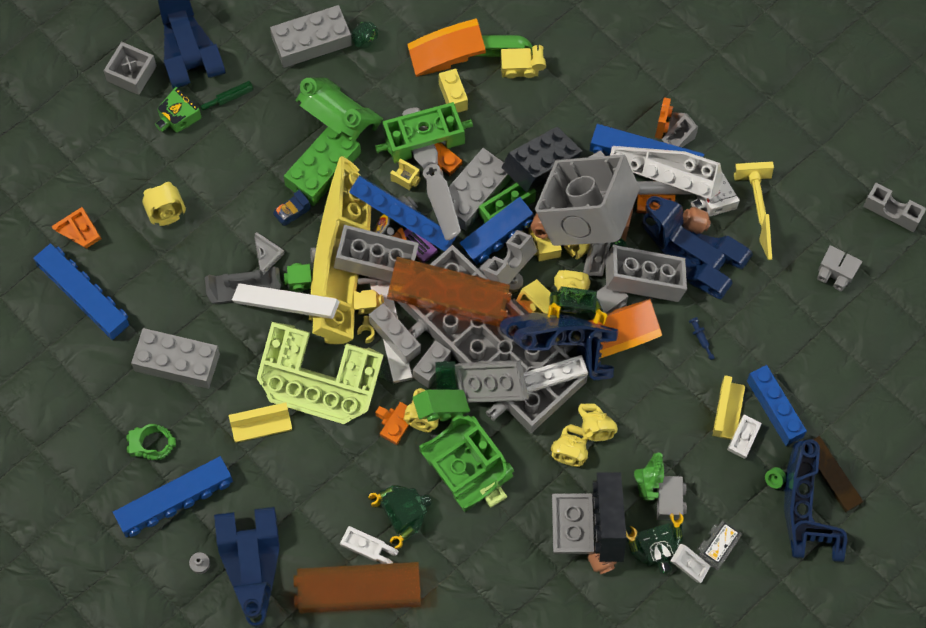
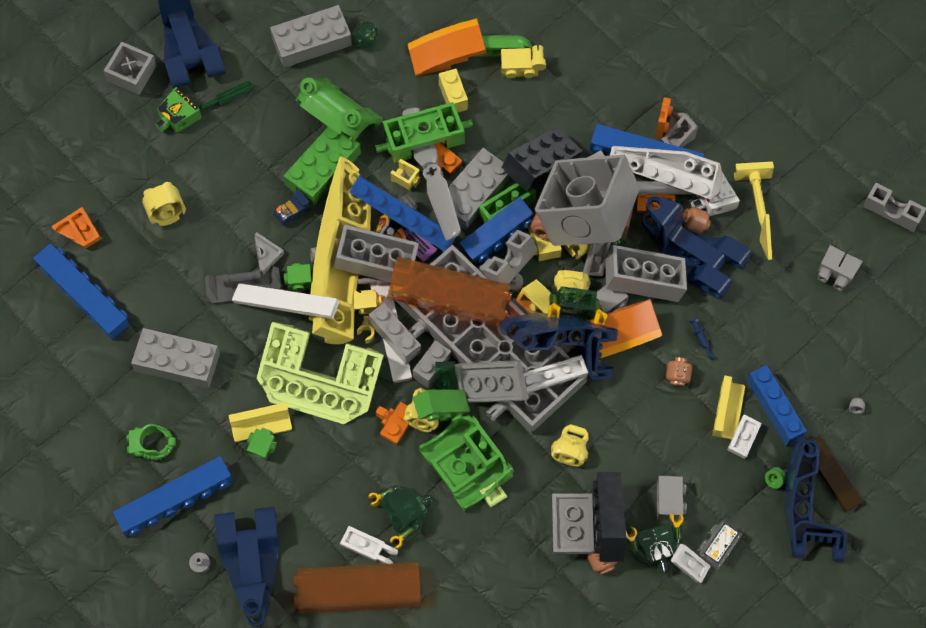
light yellow piece [578,404,618,441] -> none
bright green piece [634,452,664,501] -> none
none -> bright green brick [247,428,277,460]
none -> nougat head [666,357,692,386]
none -> light grey hinge [849,398,865,414]

